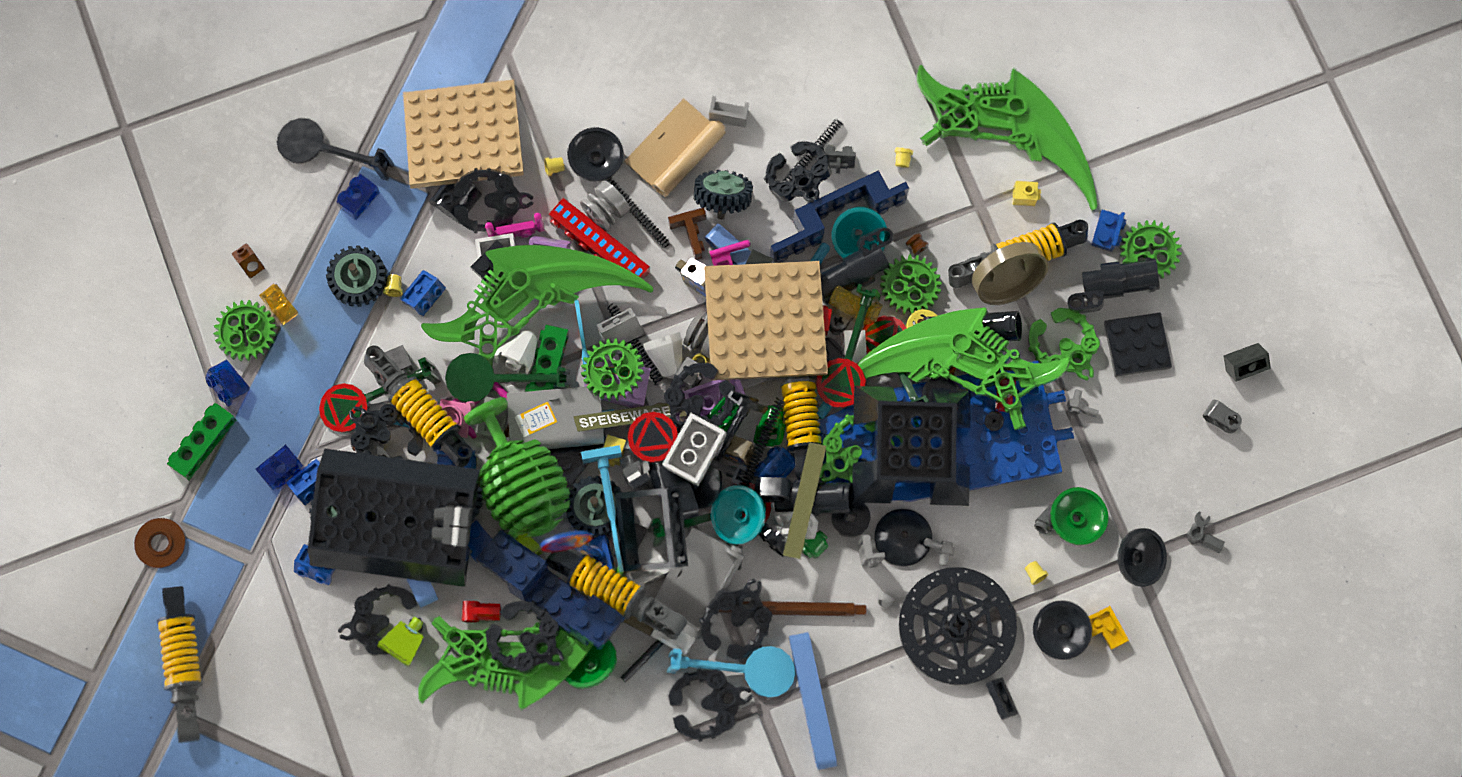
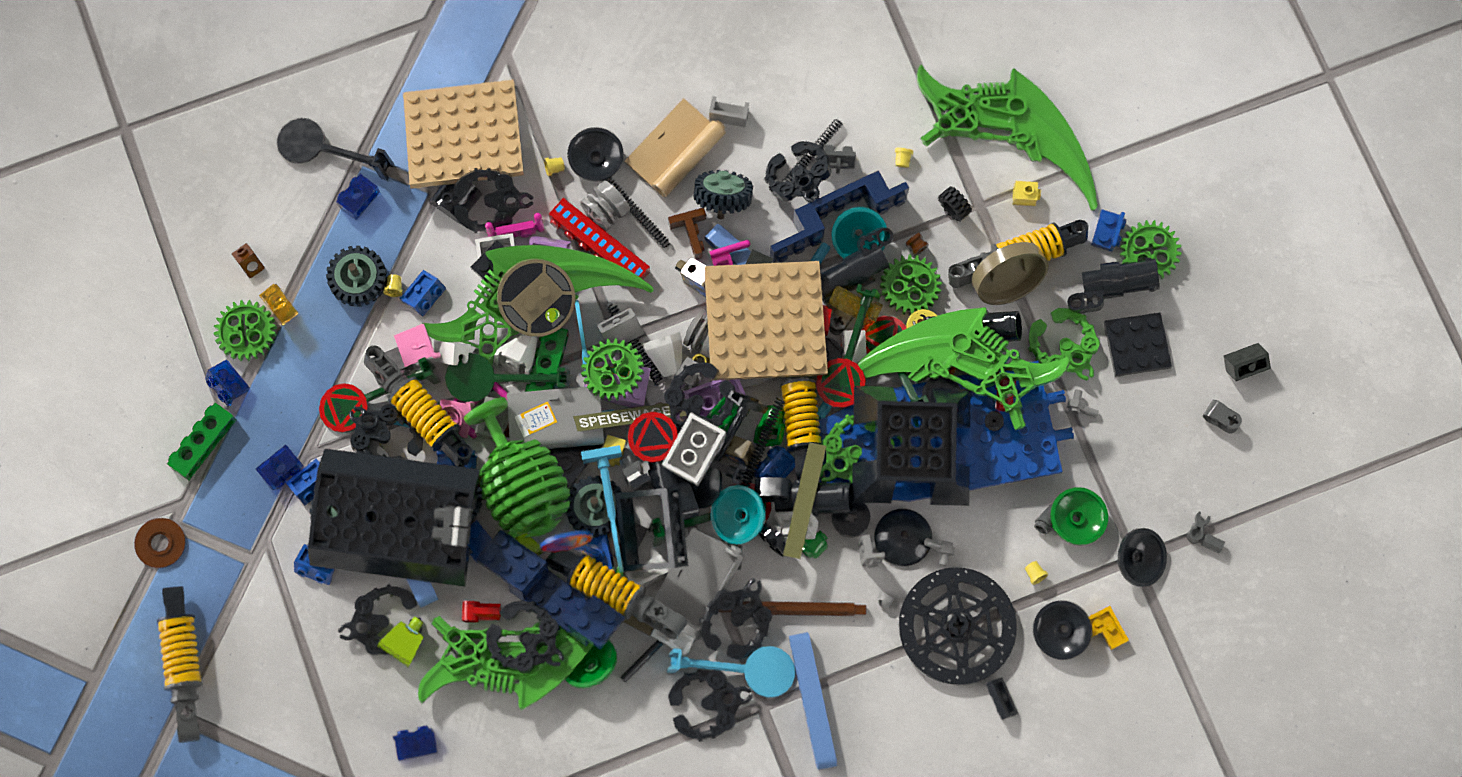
none -> clear blue bracket [392,725,438,761]
none -> bright pink hat [394,324,441,367]
none -> white hinge [433,340,471,365]
none -> piece [497,258,575,337]
none -> black tyre [938,186,972,222]

